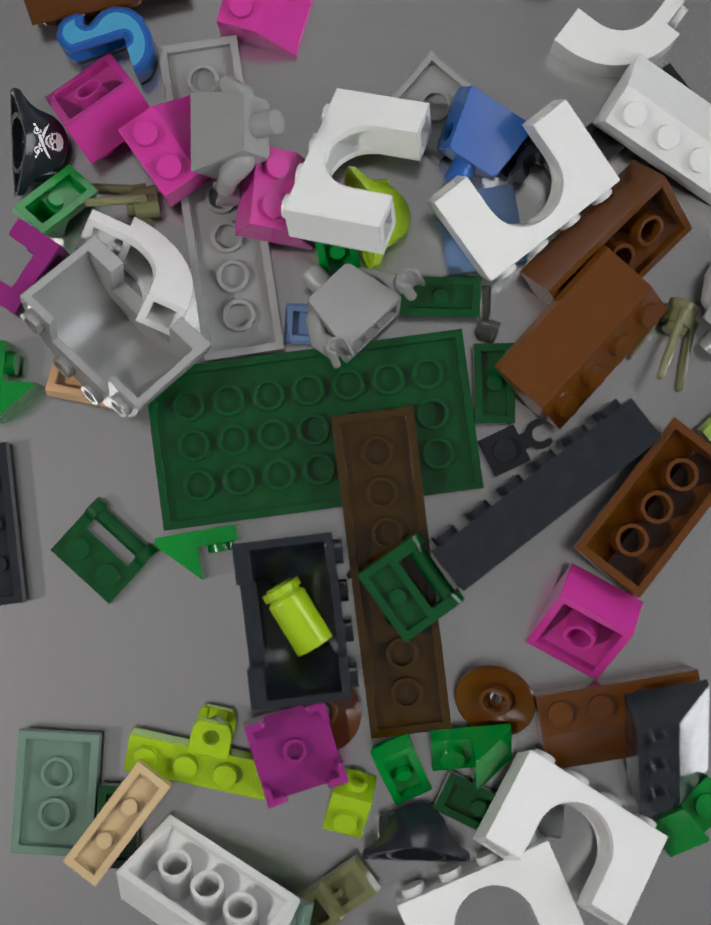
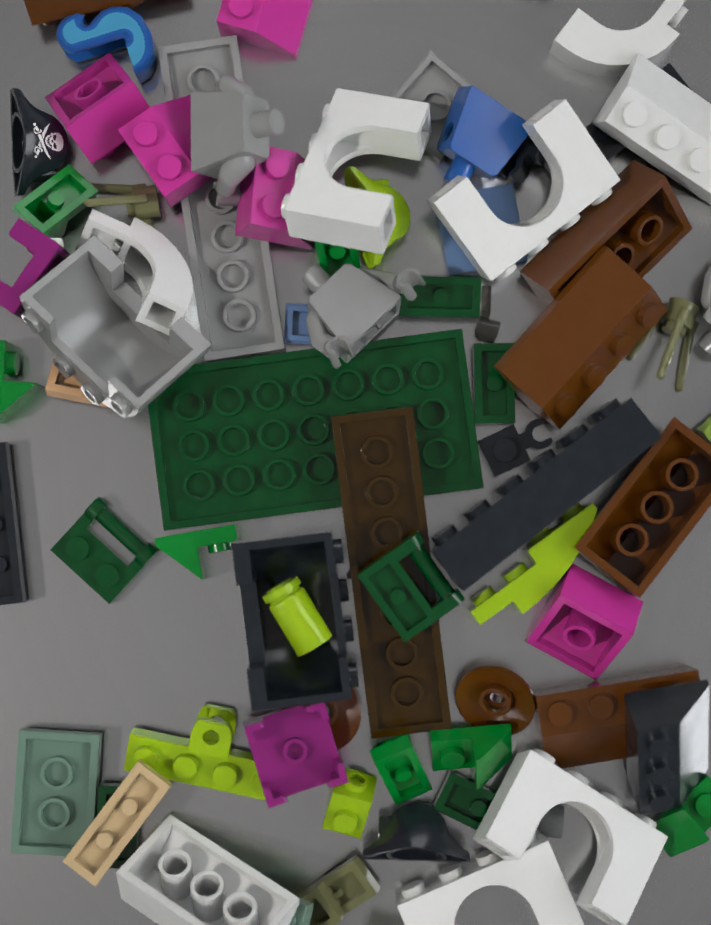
none -> lime slope [468,502,597,625]

